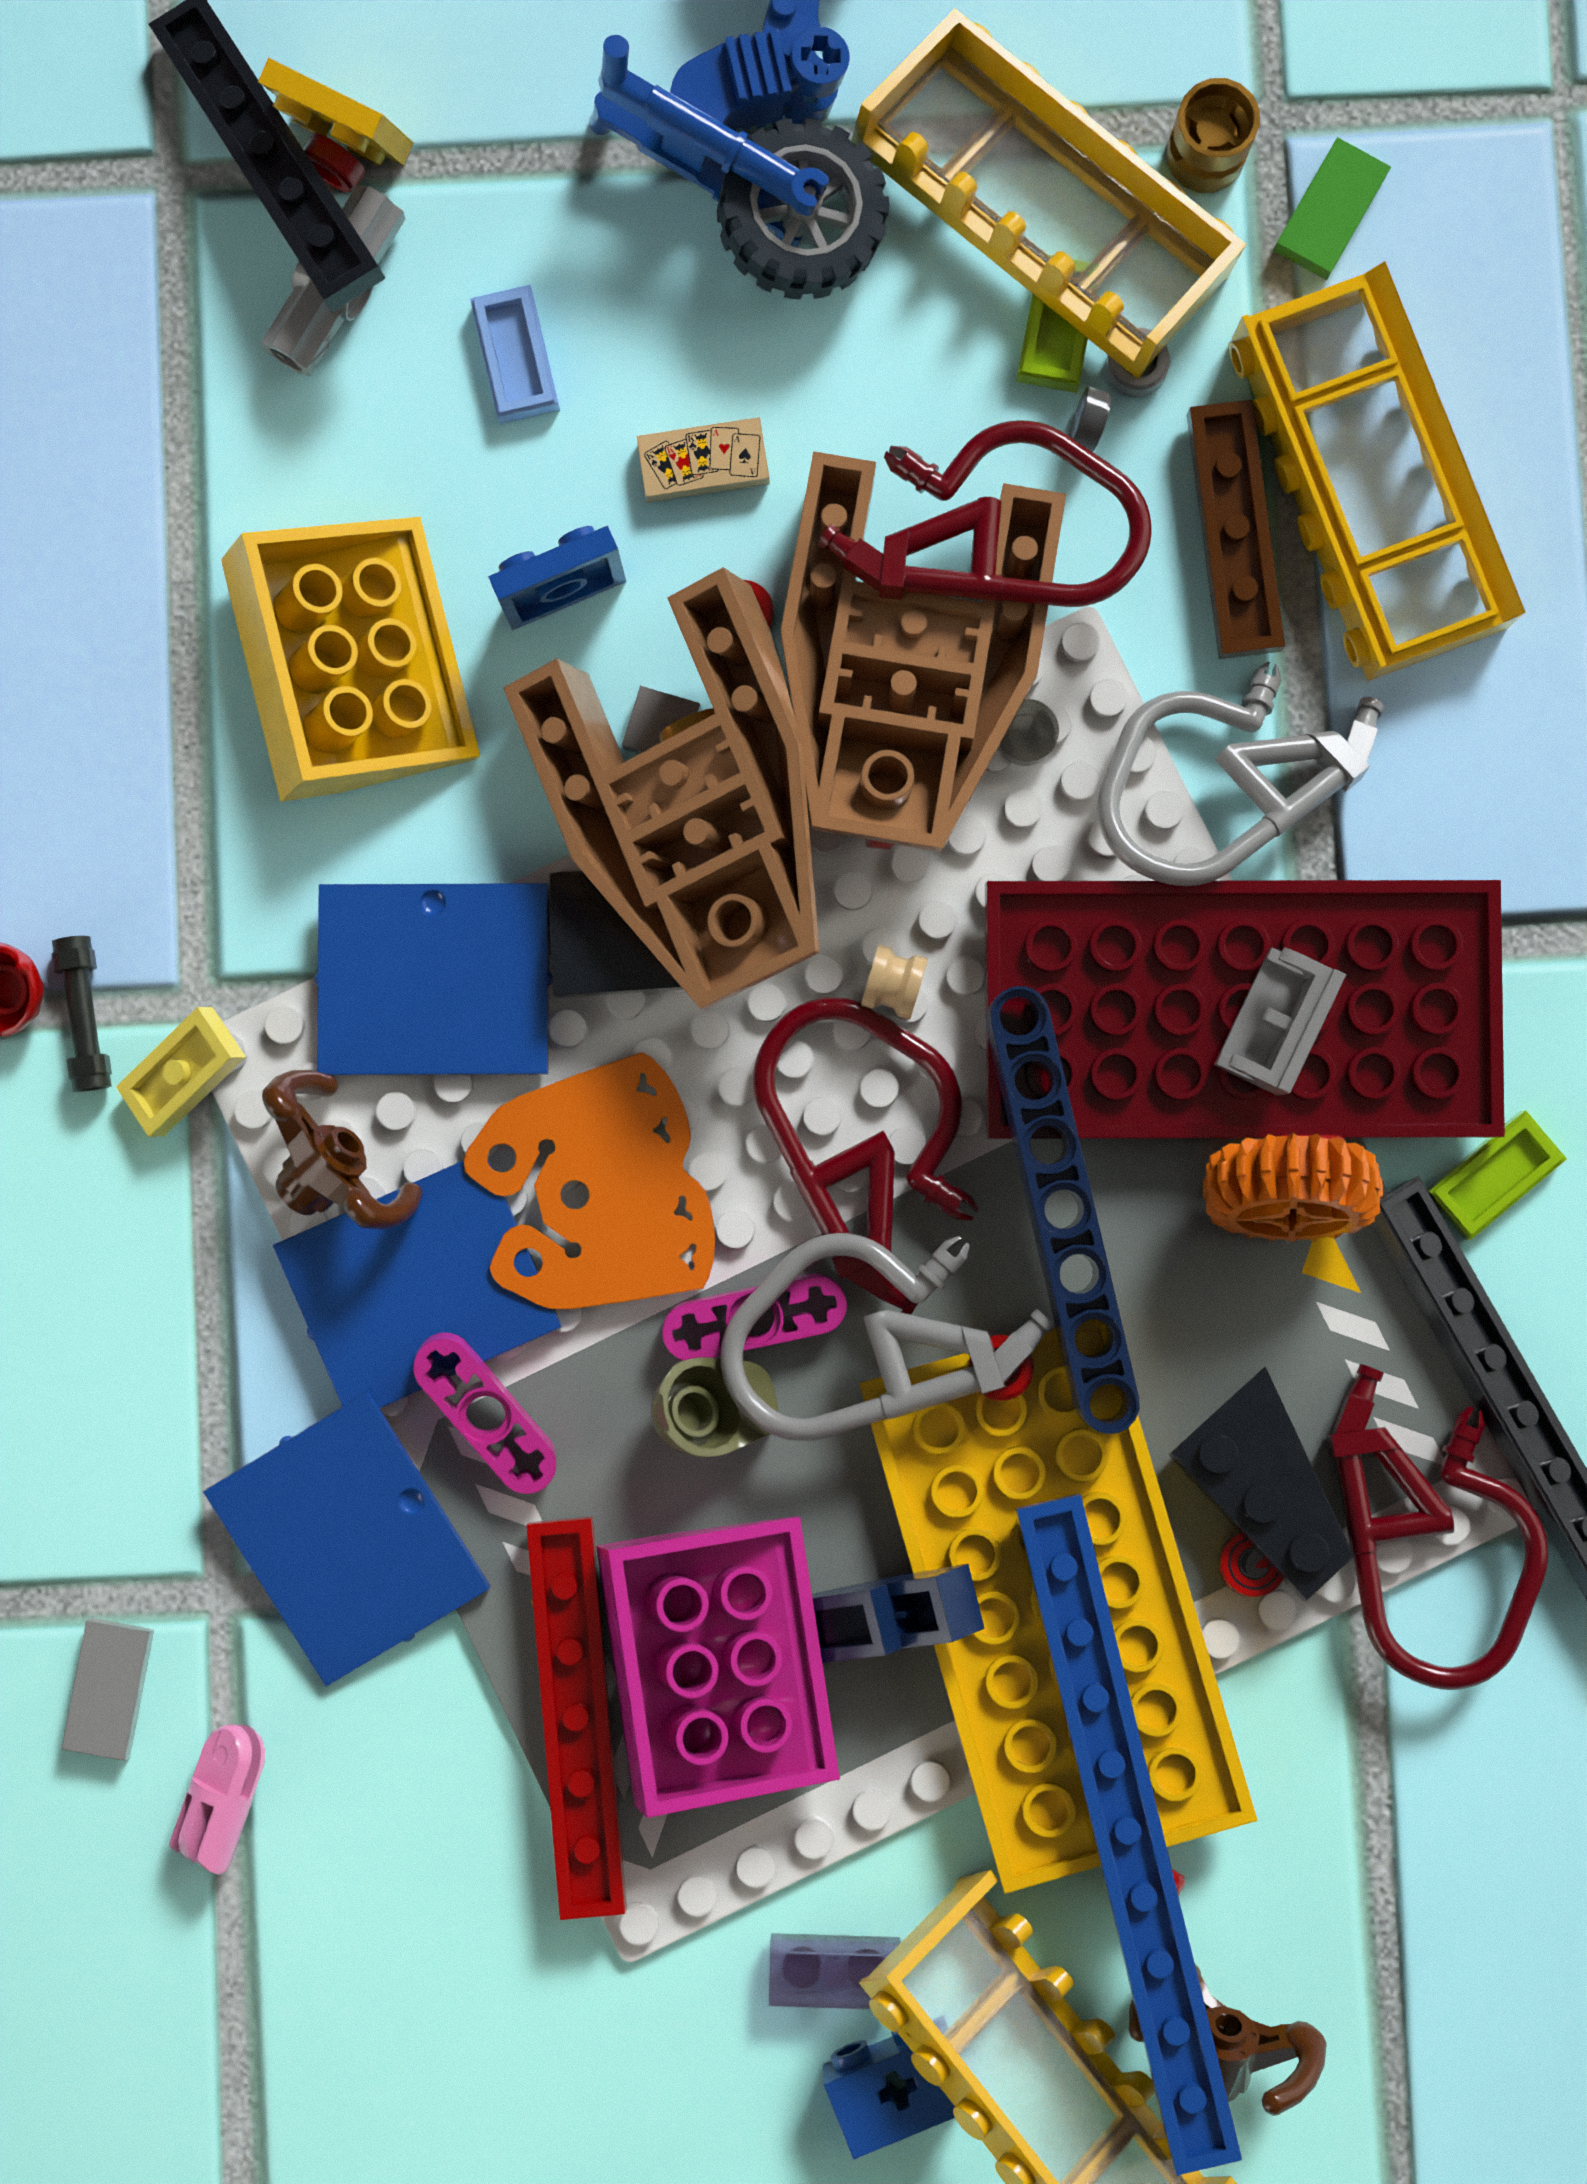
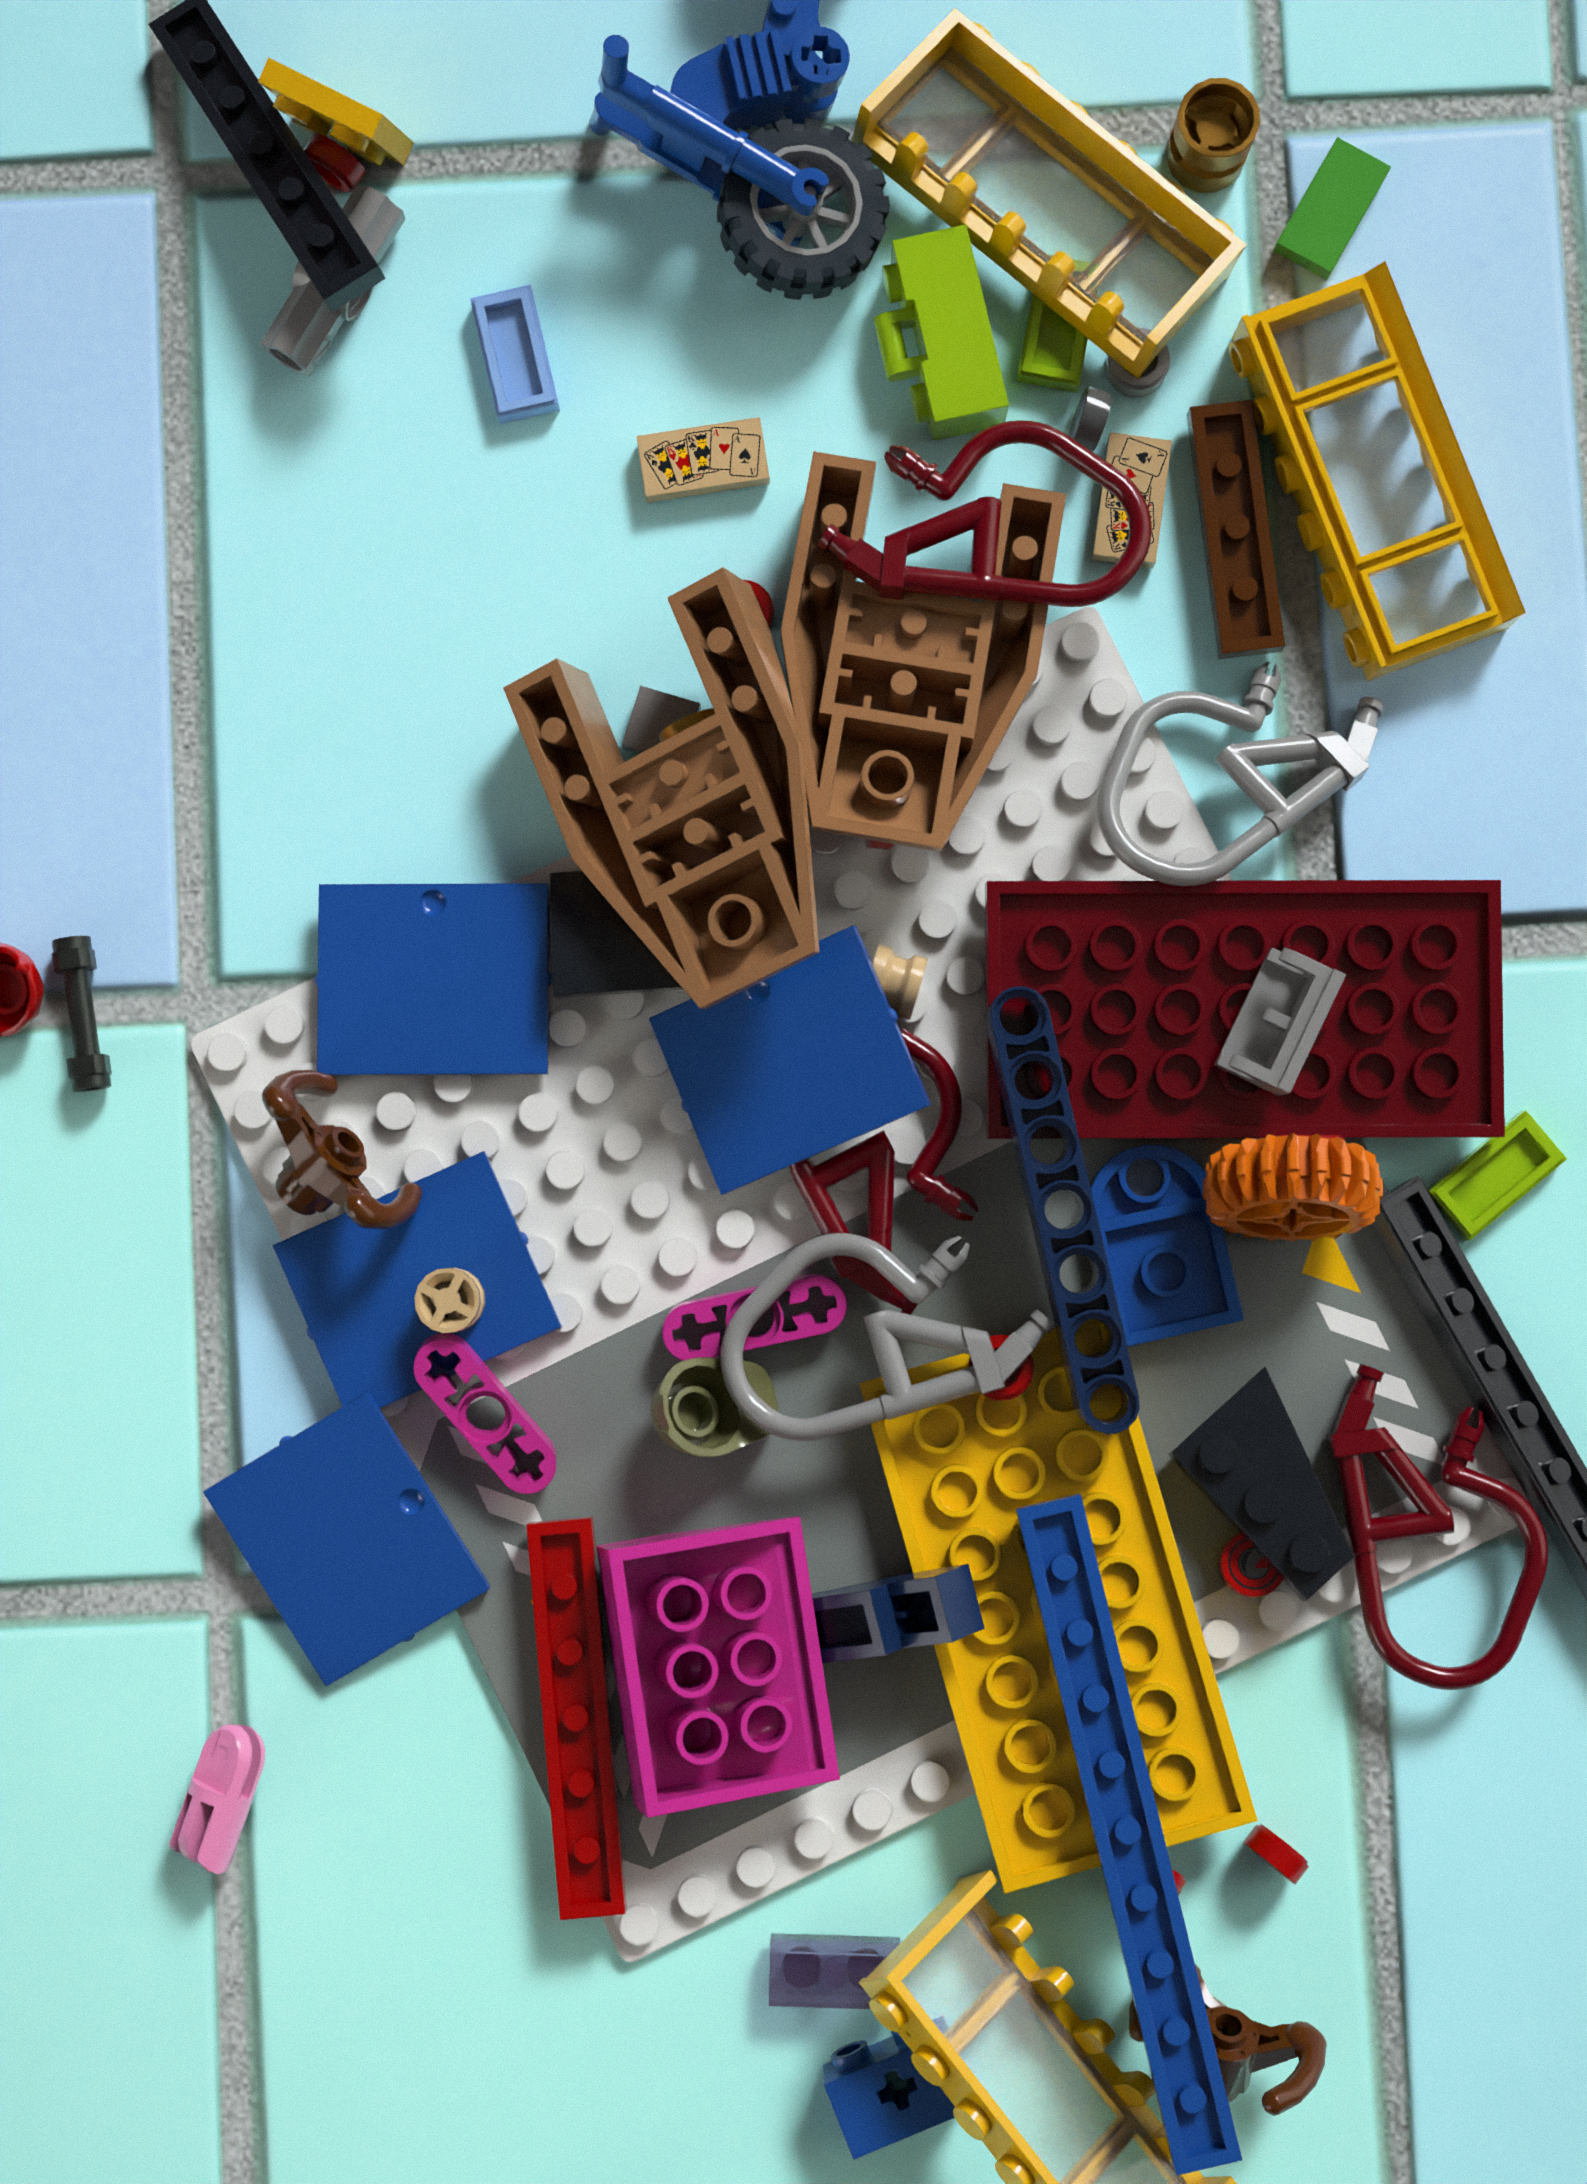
light grey tile [61,1618,155,1761] -> none
light yellow plate [116,1007,246,1137] -> none
yellow slope [221,517,480,802] -> none
orange piece [464,1052,715,1309] -> none
blue plate [488,525,627,631] -> none
clear smoke tile [998,699,1059,766] -> none
none -> tan wheel [414,1268,486,1333]
none -> blue piece [649,925,931,1195]
none -> lime piece [873,224,1009,440]
none -> blue tile [1090,1145,1244,1346]
none -> tan tile [1091,432,1172,569]
none -> red tile [1242,1824,1309,1885]

